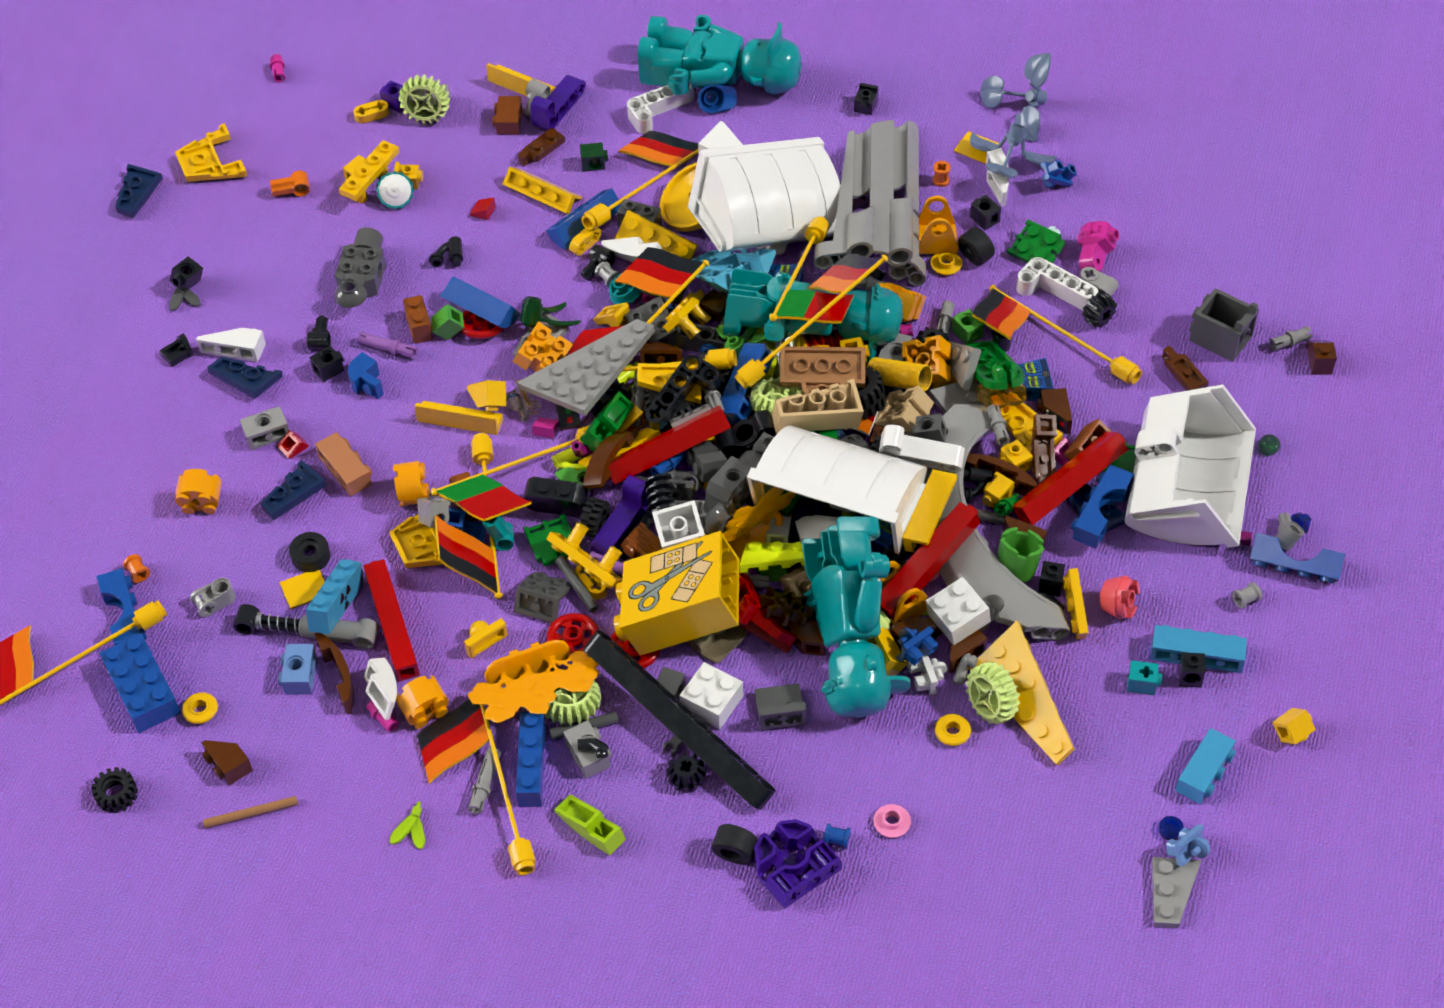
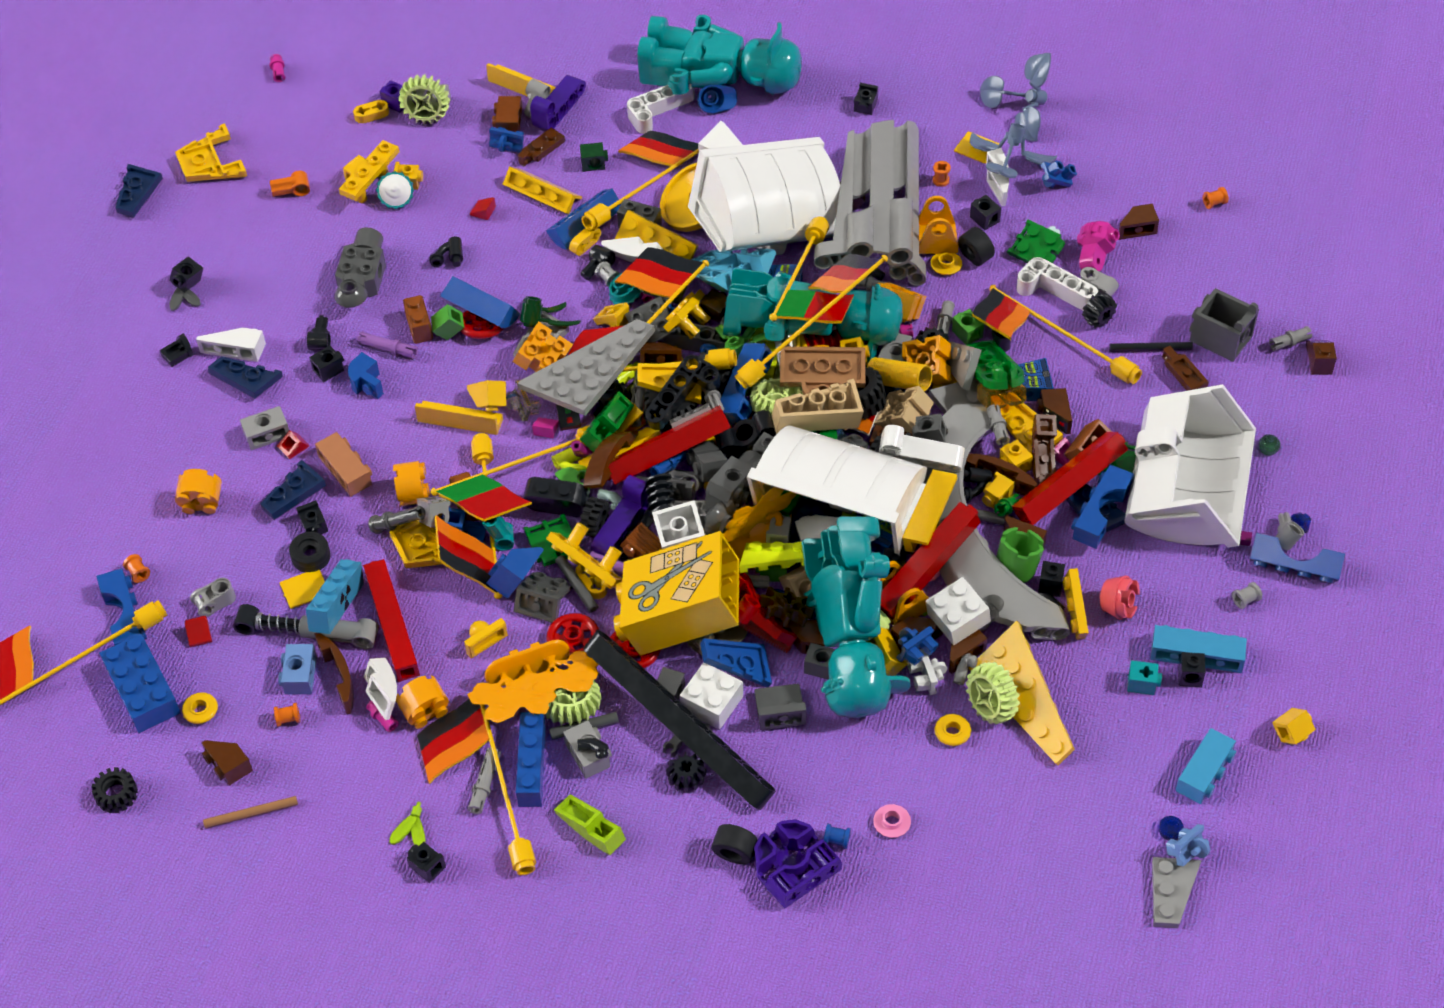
none -> red slope [184,616,212,647]
none -> orange bush [274,702,301,727]
none -> black brick [296,500,328,535]
none -> dark grey pin [368,506,425,534]
none -> black brick [407,842,446,883]
none -> blue slope [486,547,544,599]
none -> blue hips [489,127,524,153]
none -> light aqua arm [597,489,622,510]
none -> blue wing [700,638,772,687]
none -> dark grey brick [804,643,835,680]
none -> black bar [1109,342,1193,352]
none -> reddish brown slope [1119,203,1159,240]
none -> orange bush [1202,187,1229,209]

